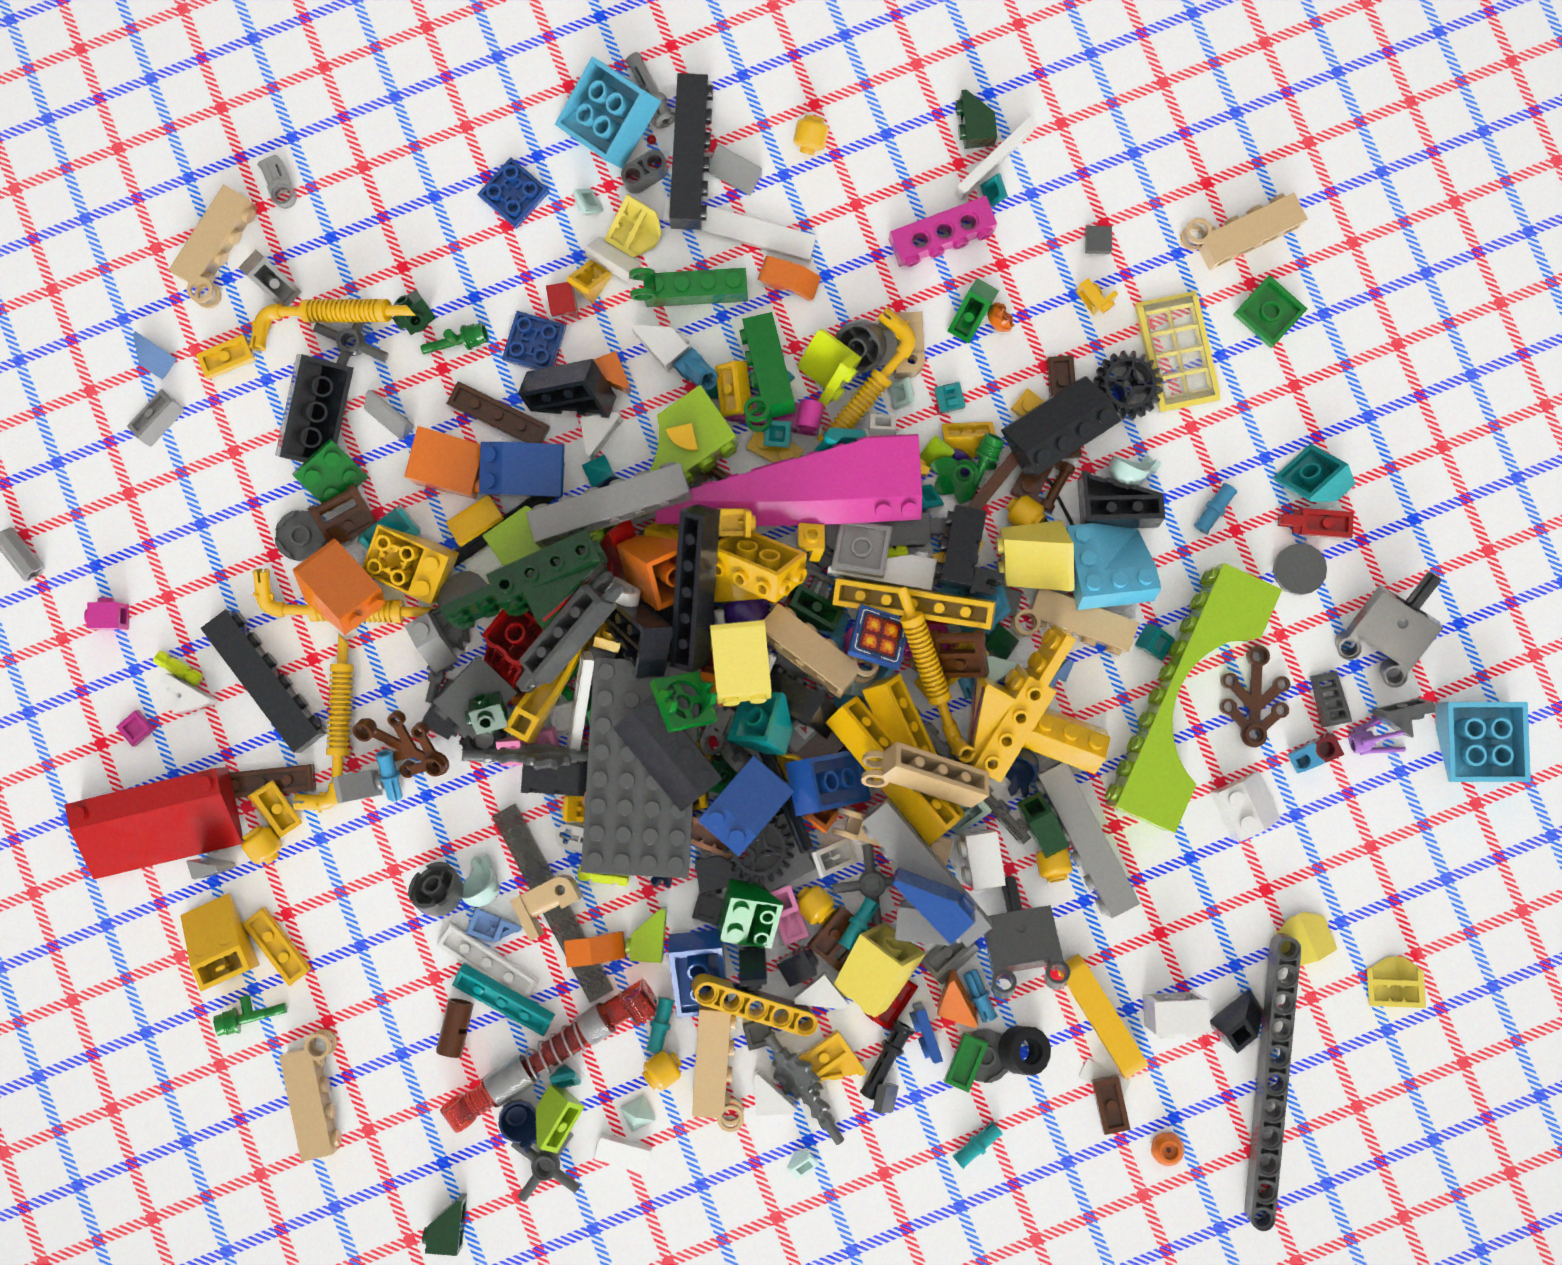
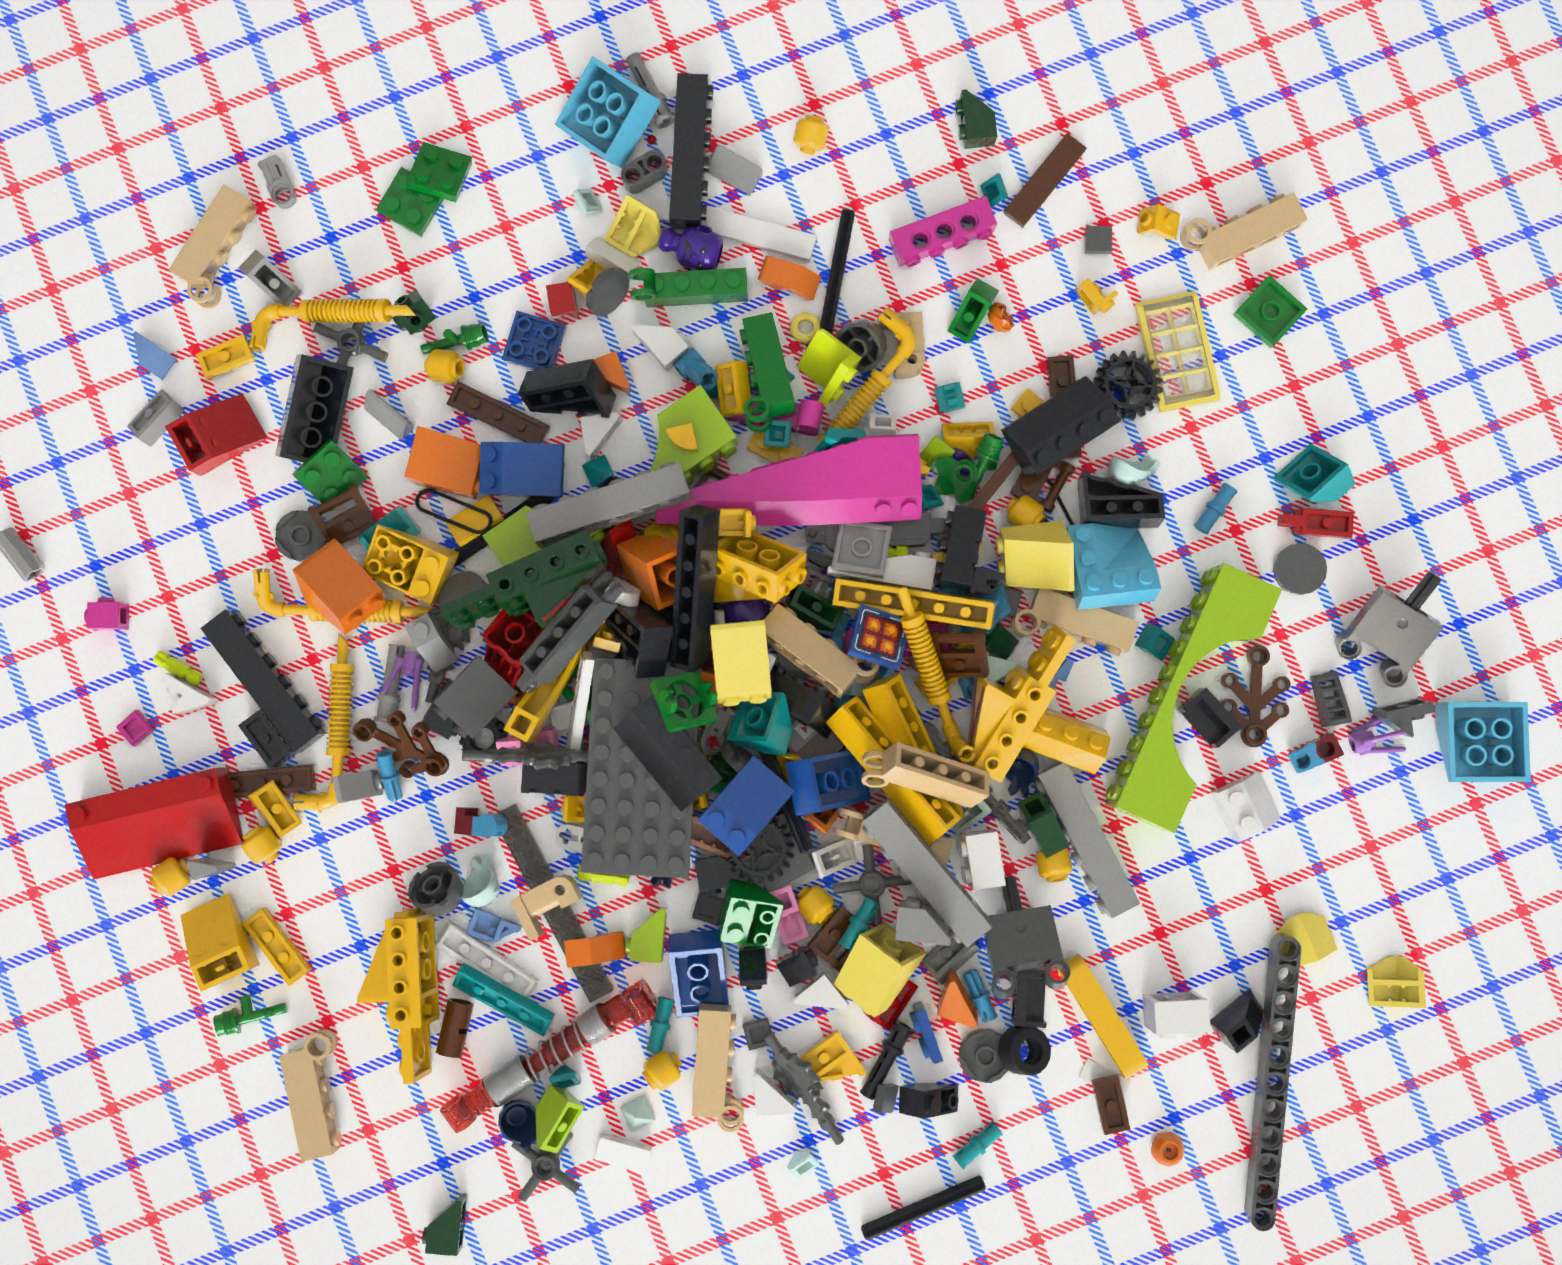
dark green brick [465,691,508,735] -> none
blue tile [477,157,550,230] -> none
yellow beam [691,974,818,1036] -> none
yellow bracket [798,523,825,562] -> none
light aqua slope [890,377,915,410] -> none
blue slope [892,868,975,945] -> none
green tile [943,1031,989,1093] -> none
white tile [955,115,1037,200] -> none
none -> yellow head [149,857,190,896]
none -> red slope [164,394,268,476]
none -> black panel [238,710,297,768]
none -> yellow wedge [357,908,439,1084]
none -> light grey pin [373,644,406,723]
none -> green plate [375,167,444,237]
none -> medium lavender plant [381,652,425,711]
none -> green plate [406,142,473,203]
none -> black piece [415,488,493,534]
none -> yellow head [424,349,465,384]
none -> leg [454,807,508,837]
none -> dark grey tile [586,267,630,317]
none -> dark purple piece [658,225,723,271]
none -> light yellow piece [790,312,820,344]
none -> black axle [820,209,855,334]
none -> black axle [861,1175,986,1241]
none -> black slope [899,1083,959,1119]
none -> reddish brown tile [1003,133,1087,228]
none -> black panel [1011,969,1047,1028]
none -> yellow bracket [1137,204,1180,240]
none -> black panel [1177,687,1242,748]

